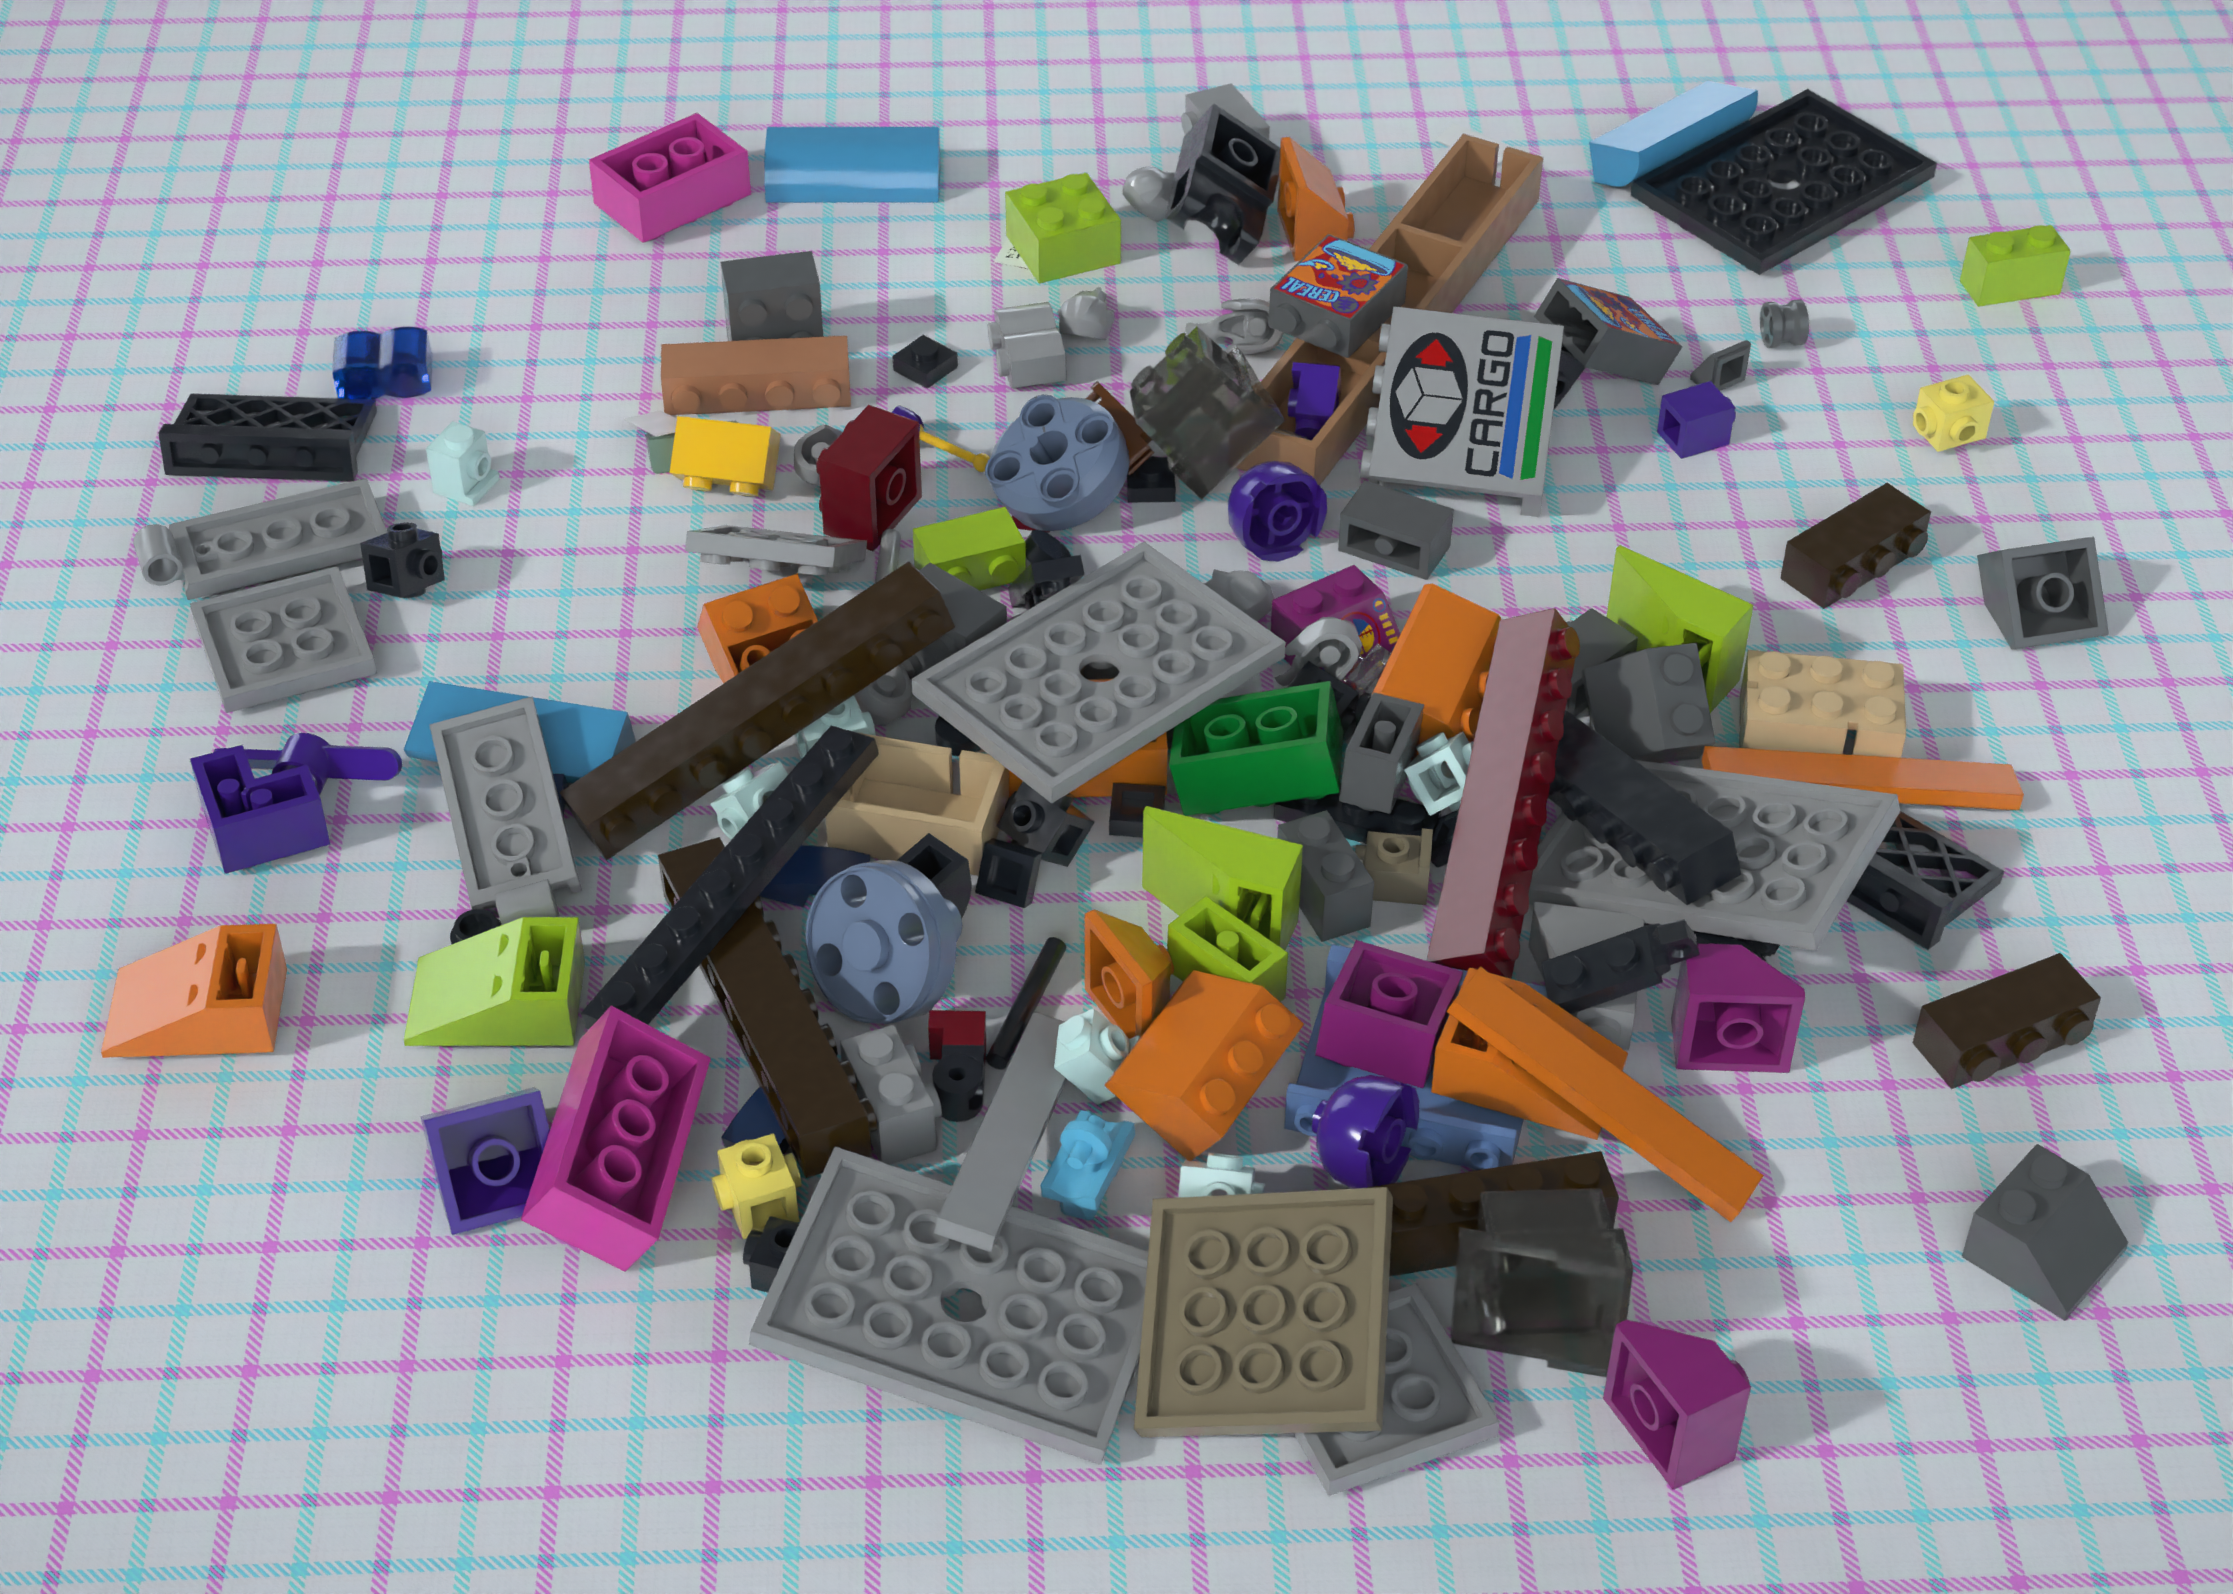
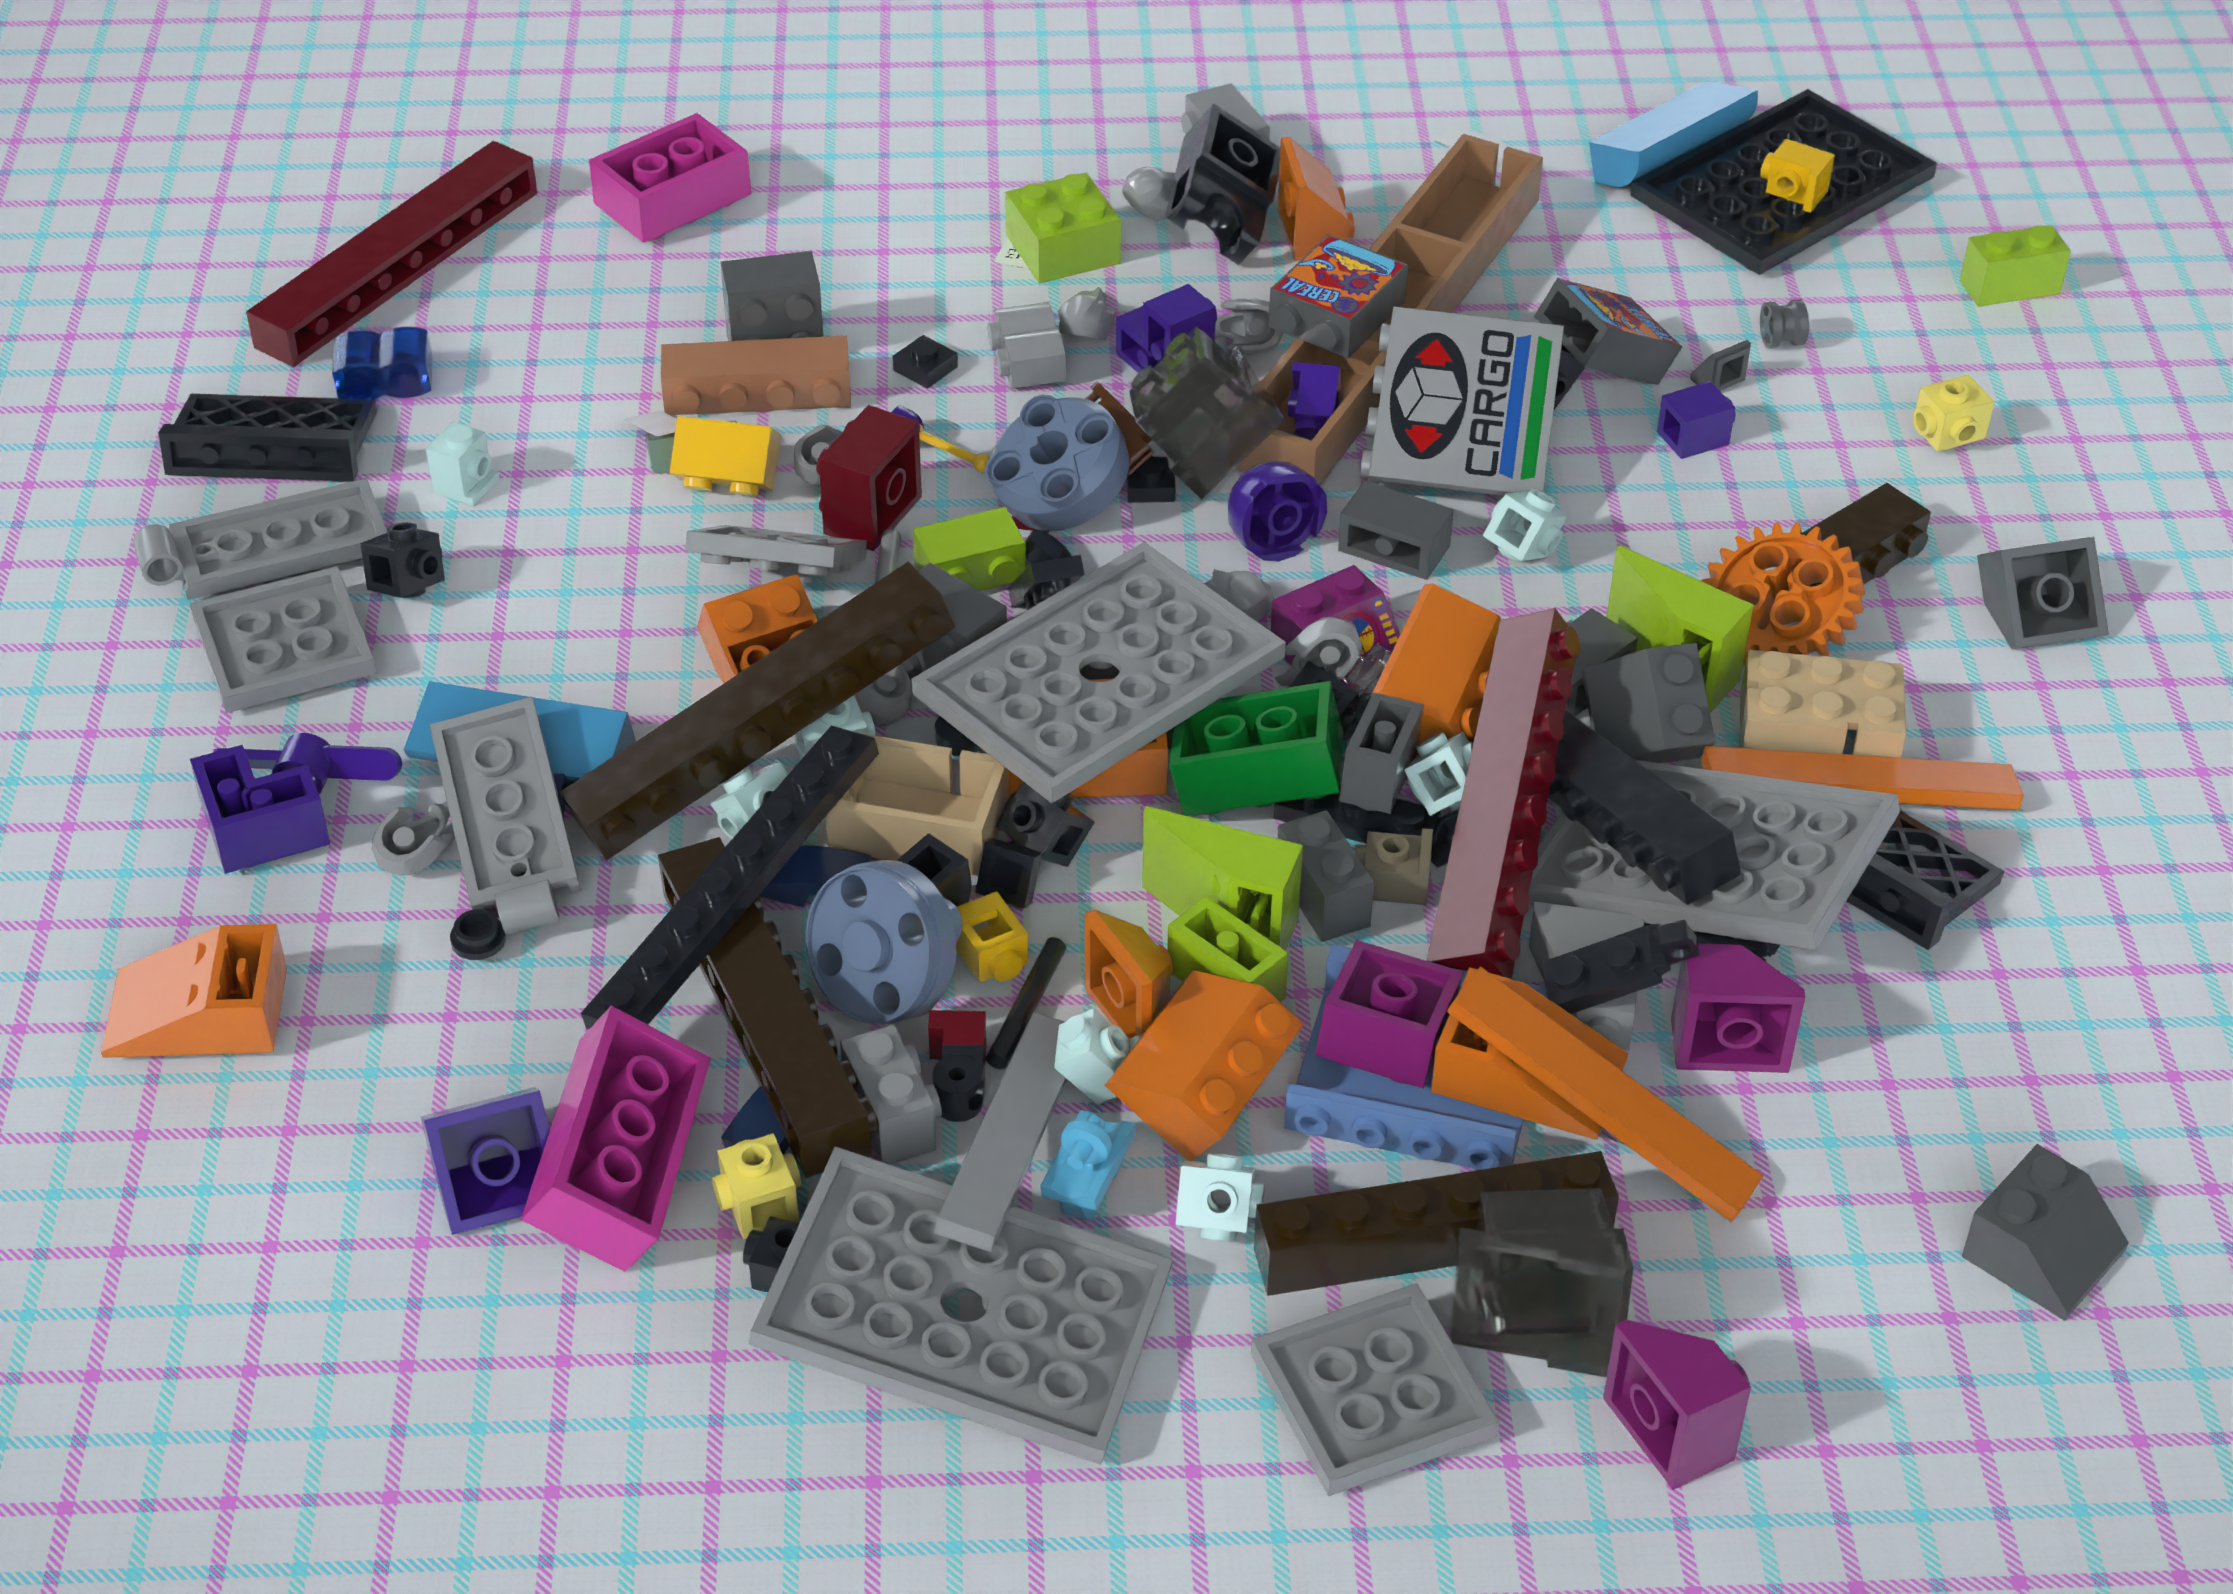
lime slope [403,917,585,1046] -> none
dark azure brick [764,127,941,203] -> none
black plate [1109,783,1166,837] -> none
dark tan plate [1134,1187,1393,1437] -> none
dark purple cylinder [1312,1075,1419,1189] -> none
dark brown brick [1912,953,2101,1089] -> none
none -> dark red brick [246,140,538,367]
none -> light grey piece [371,801,455,875]
none -> yellow brick [956,891,1028,983]
none -> dark purple brick [1116,284,1217,400]
none -> light aqua brick [1483,489,1567,562]
none -> orange gear [1701,522,1865,666]
none -> yellow brick [1760,139,1835,213]

